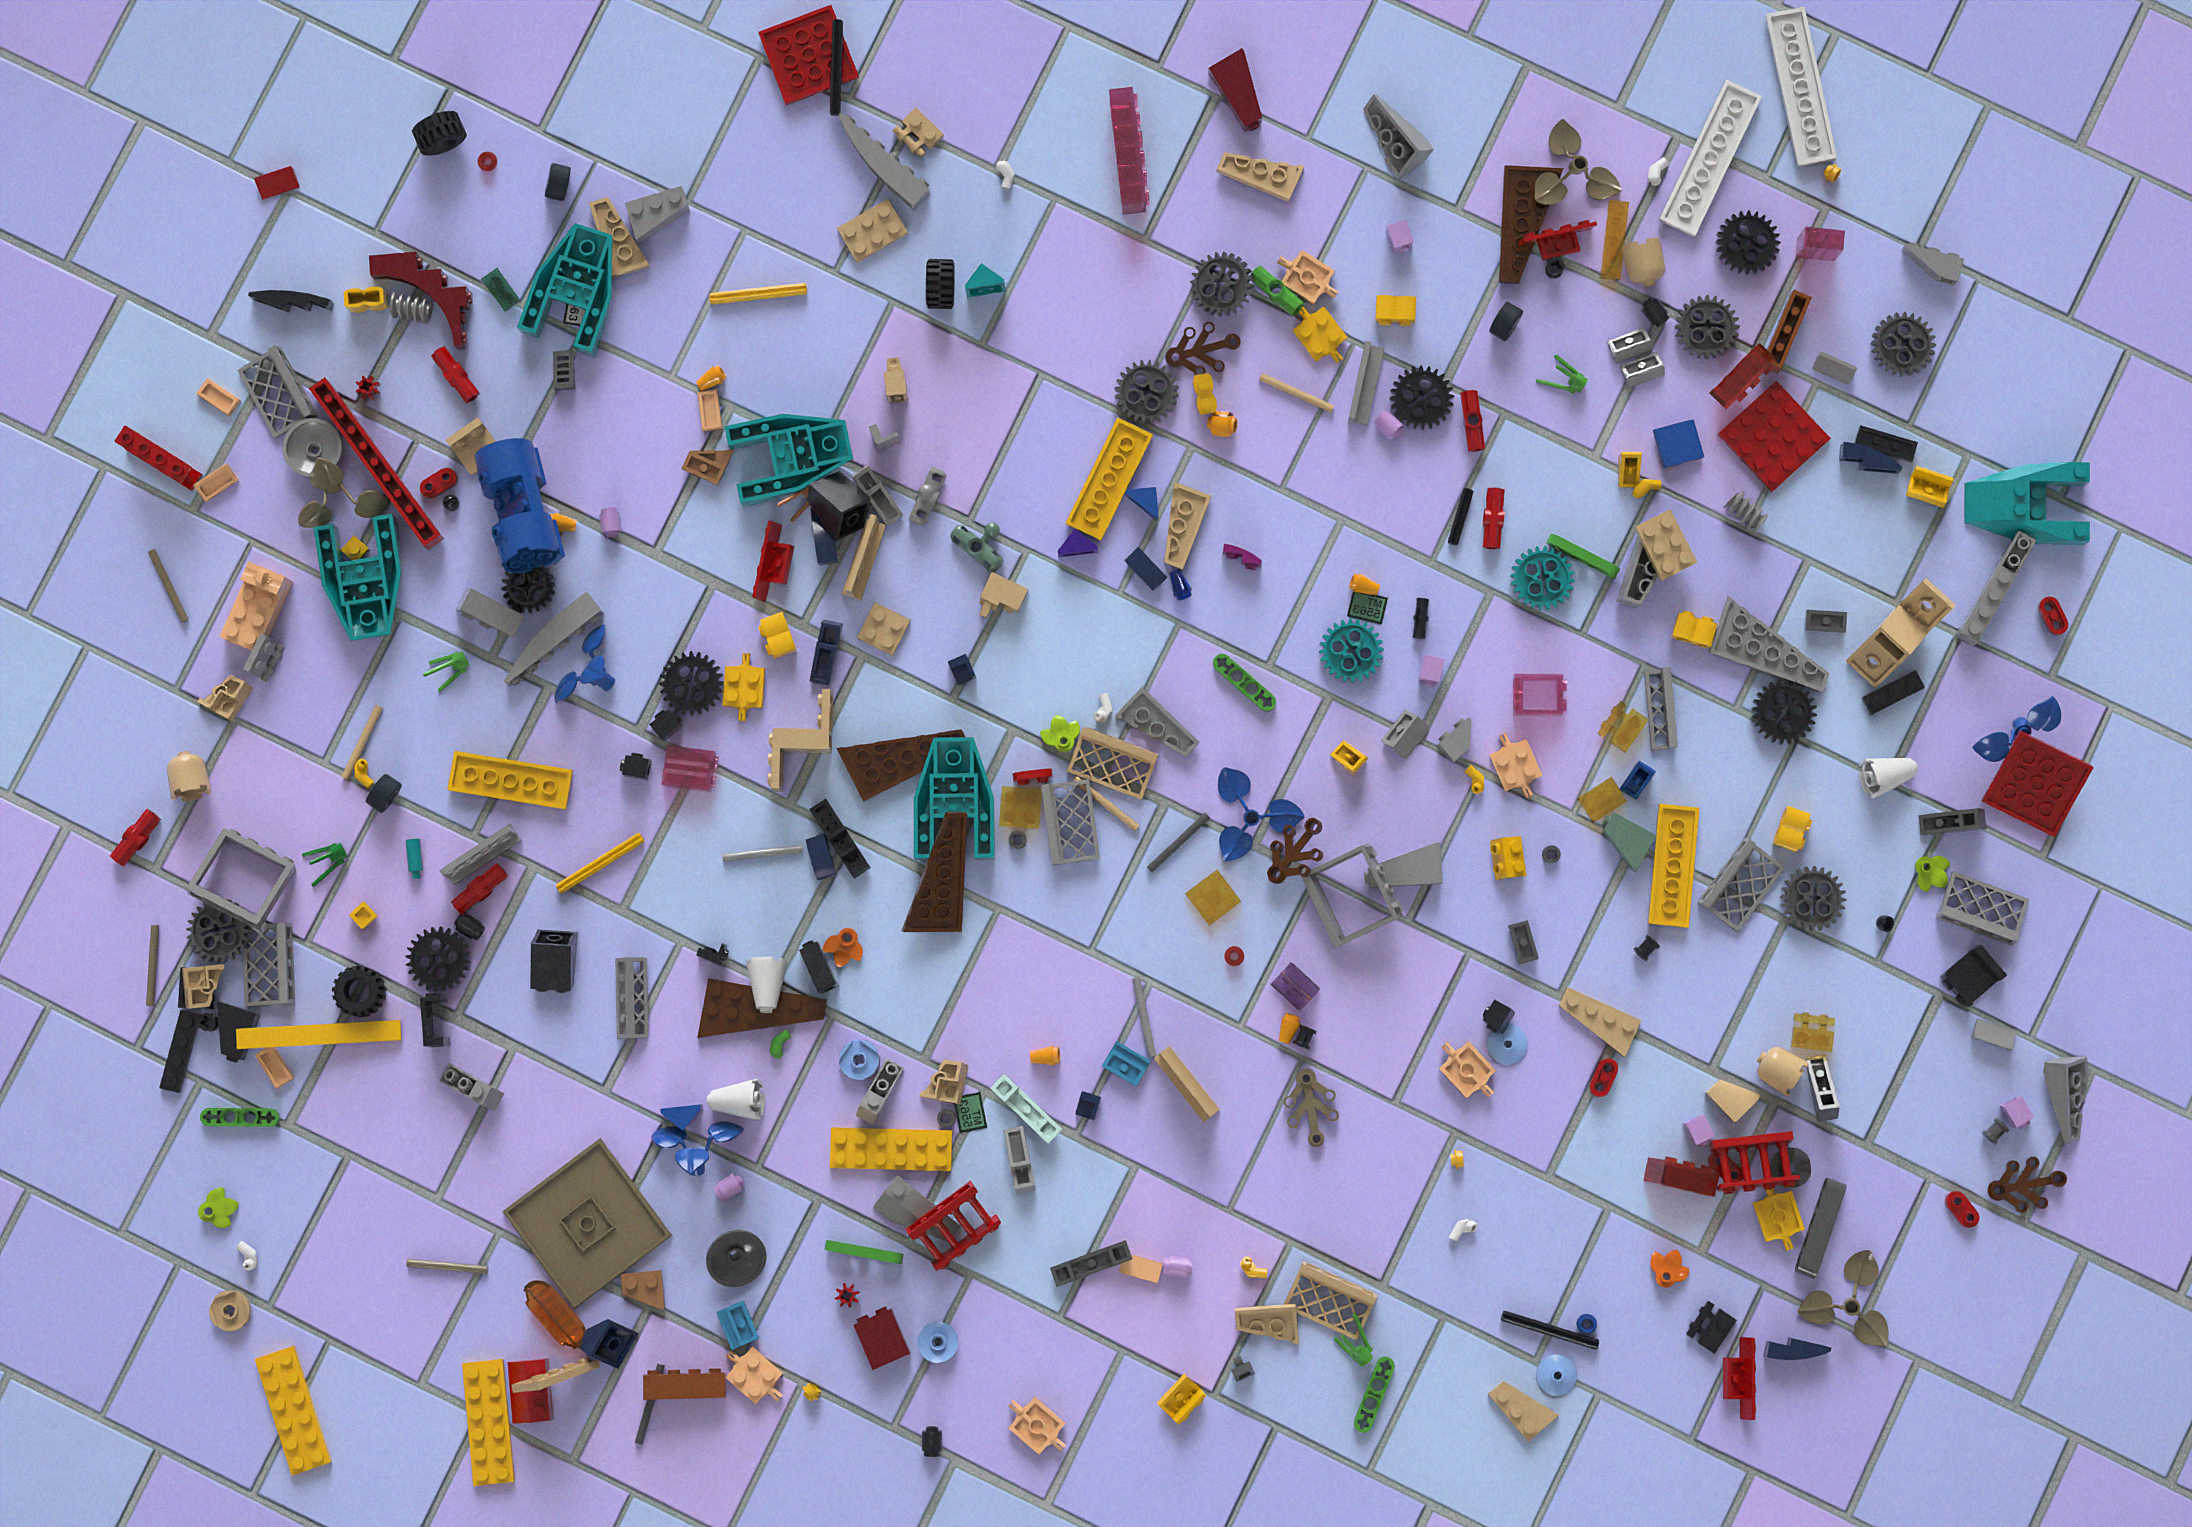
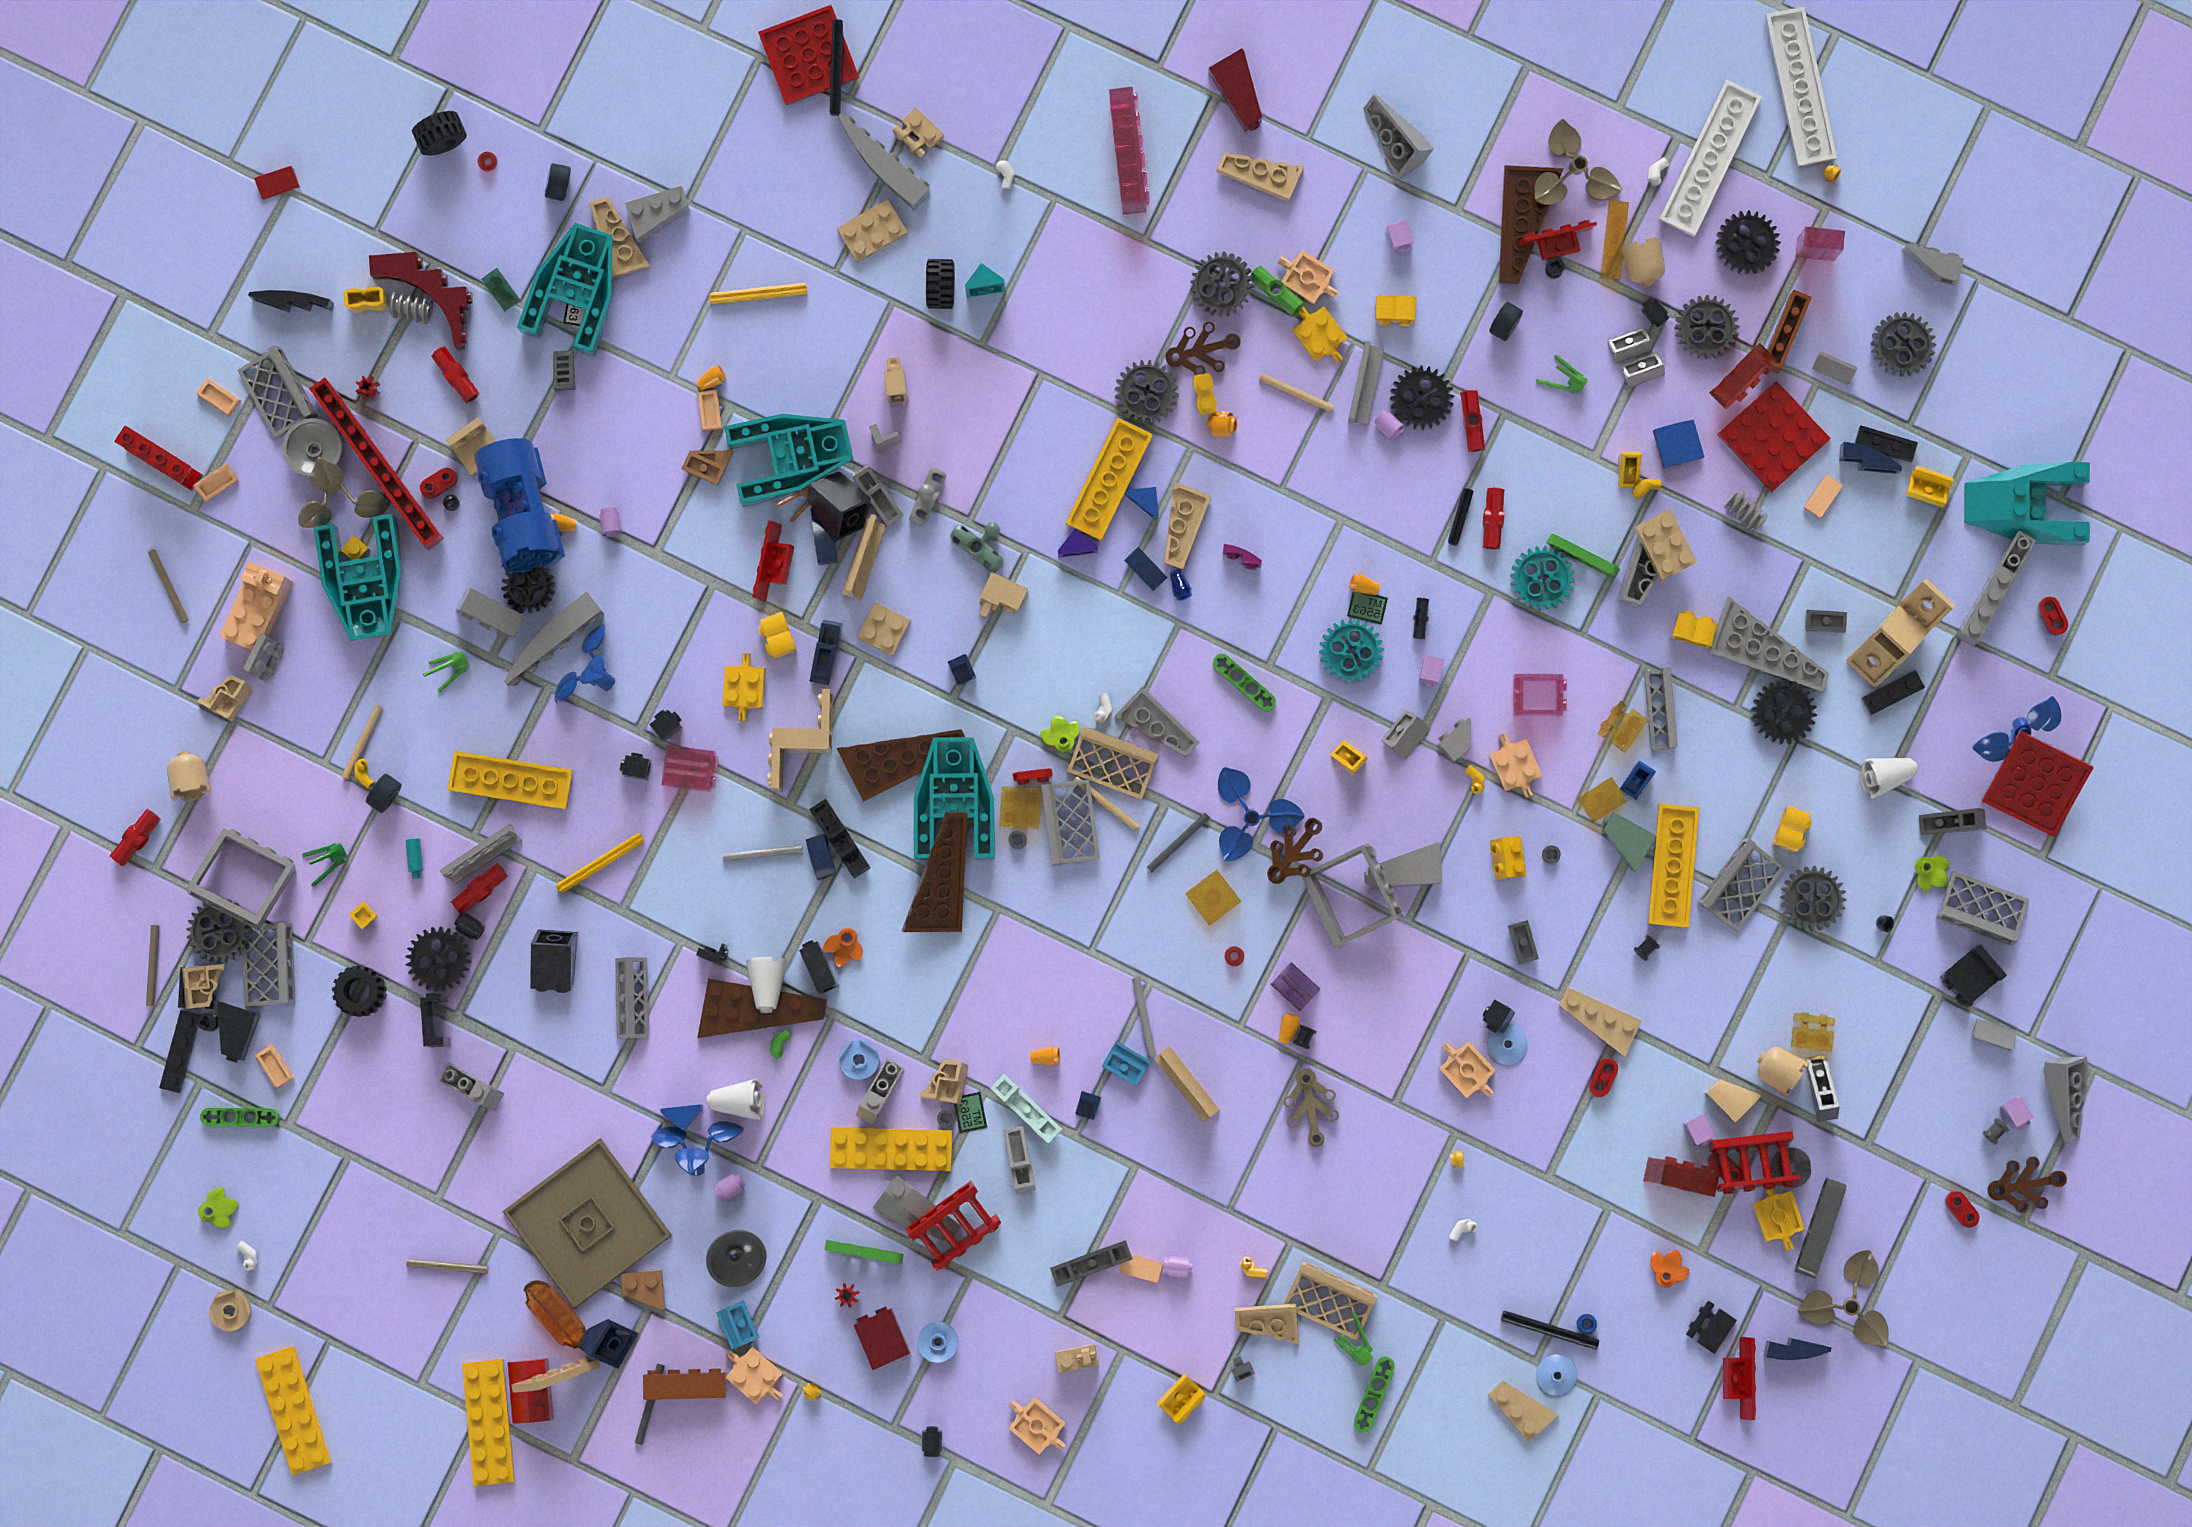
yellow tile [236,1020,401,1049] -> none
black gear [659,651,724,716] -> none
none -> tan hinge [1055,1343,1099,1373]
none -> light nougat tile [1803,474,1843,519]

